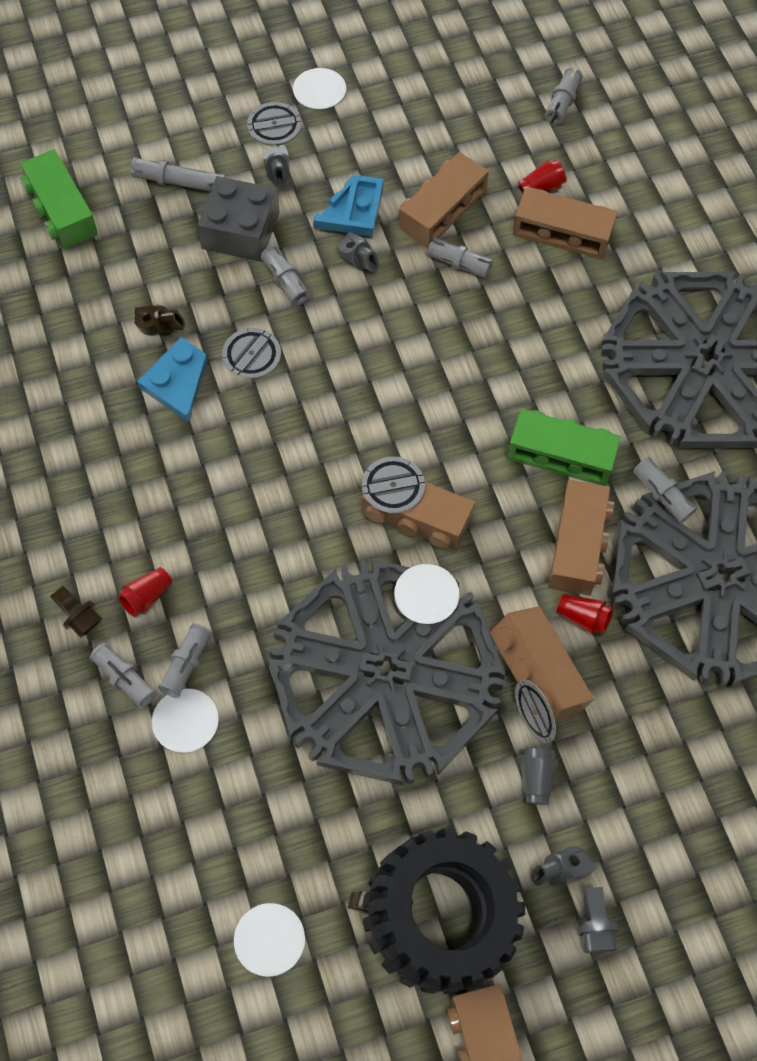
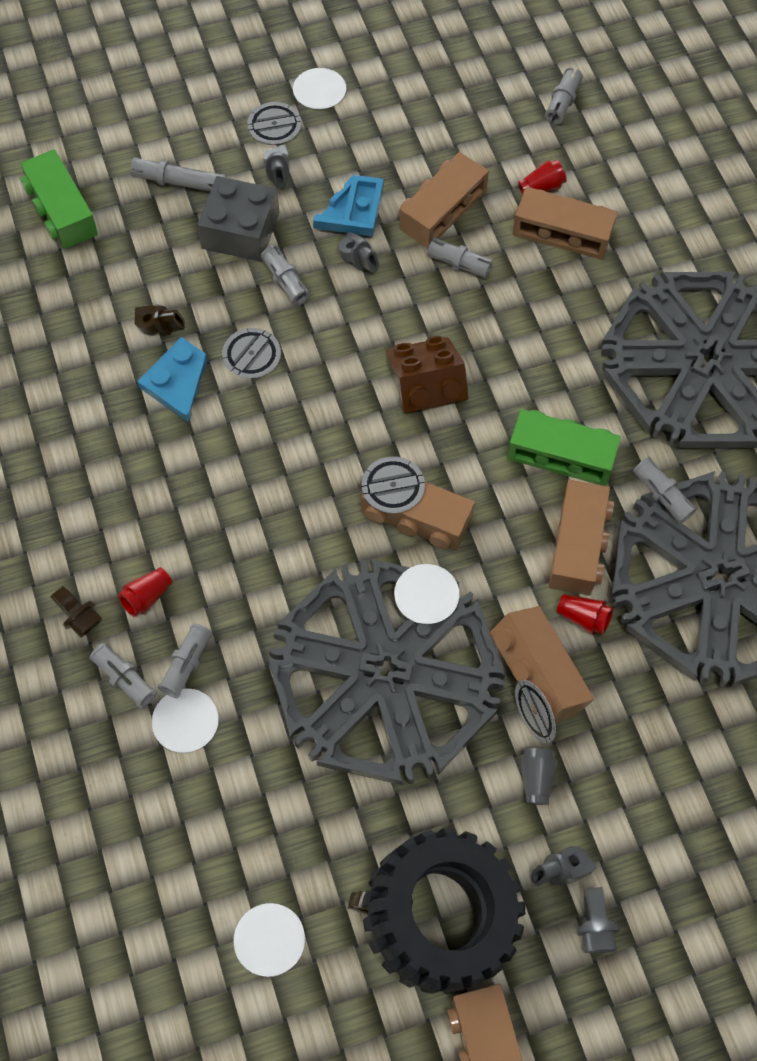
none -> reddish brown bracket [386,336,469,413]

